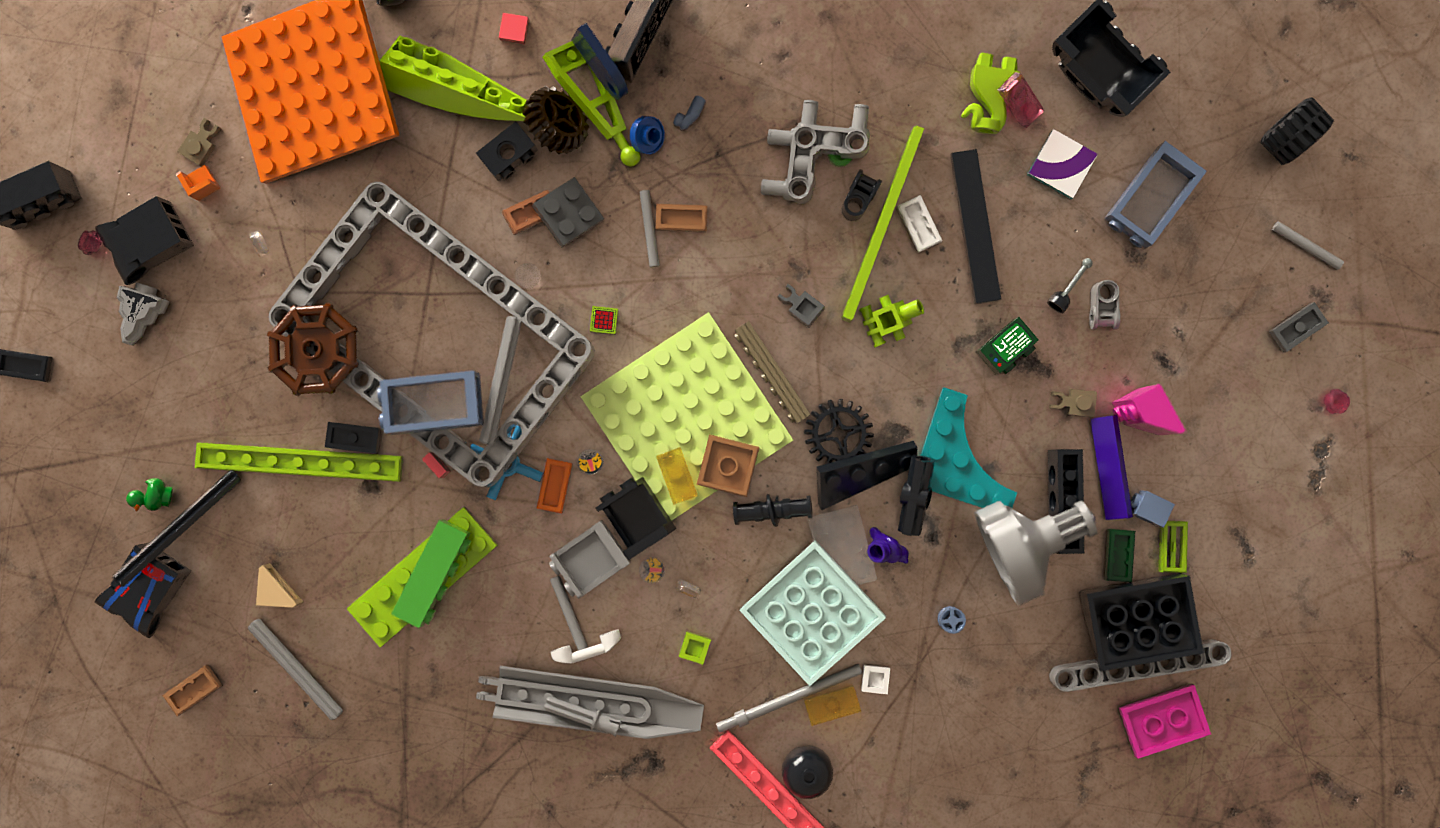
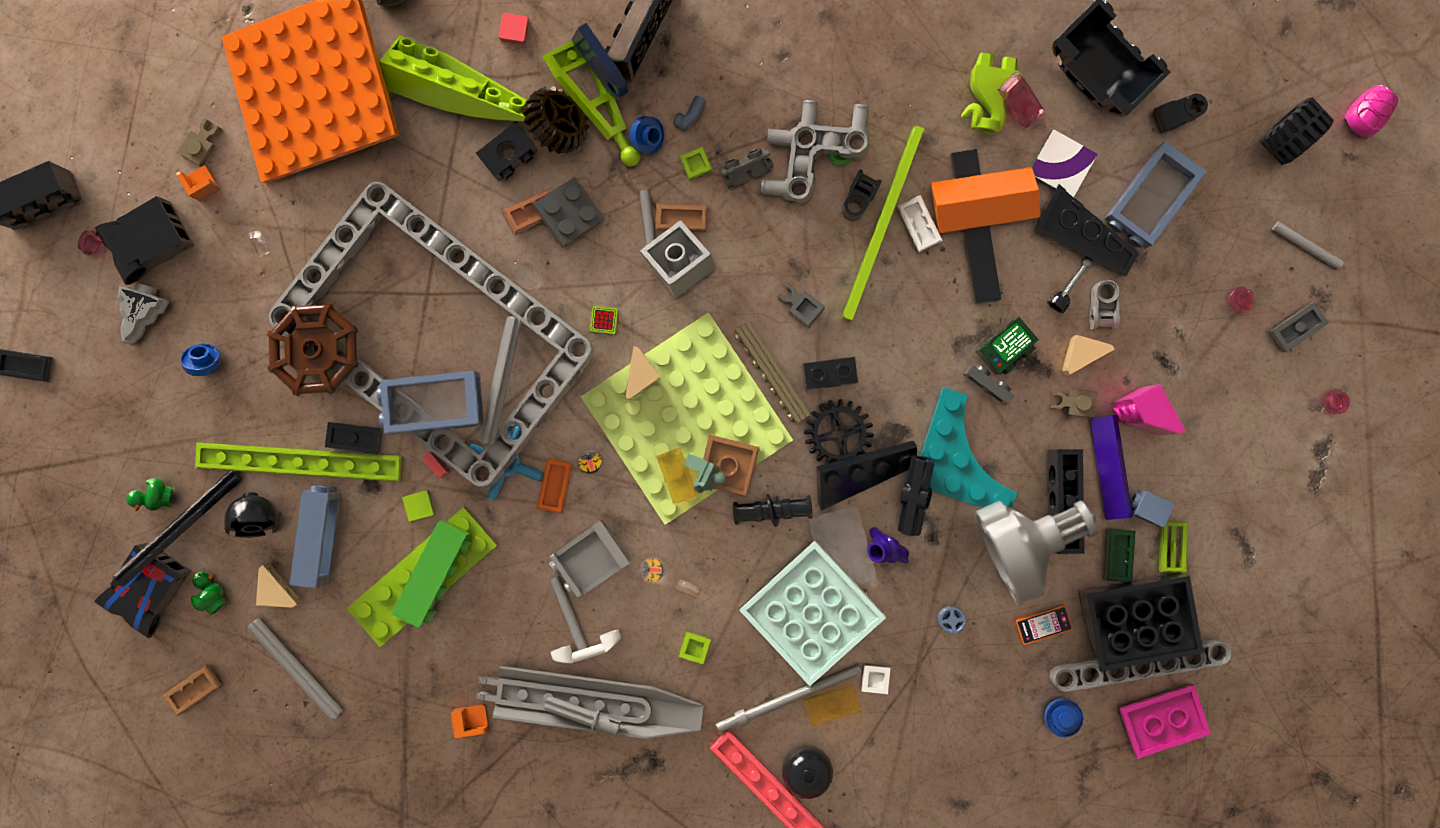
black panel [595,477,676,560] -> none
lime piece [859,295,924,348] -> none
none -> blue plate [180,344,221,376]
none -> green animal [191,572,227,616]
none -> black cylinder [224,492,279,538]
none -> sand blue window [290,485,341,588]
none -> lime tile [402,490,435,522]
none -> orange panel [451,704,489,738]
none -> tan slope [625,346,661,400]
none -> light grey slope [640,220,716,299]
none -> lime tile [679,146,712,181]
none -> sand green piece [684,453,726,493]
none -> dark grey hinge [719,148,774,188]
none -> black brick [802,357,858,391]
none -> orange slope [930,167,1040,234]
none -> dark grey plate [963,365,1014,405]
none -> tile [1015,605,1073,645]
none -> black wing [1034,184,1139,276]
none -> blue plate [1044,698,1084,738]
none -> tan slope [1062,335,1115,376]
none -> black piece [1153,93,1208,133]
none -> clear pink plate [1229,286,1255,311]
none -> dark pink piece [1345,85,1398,138]

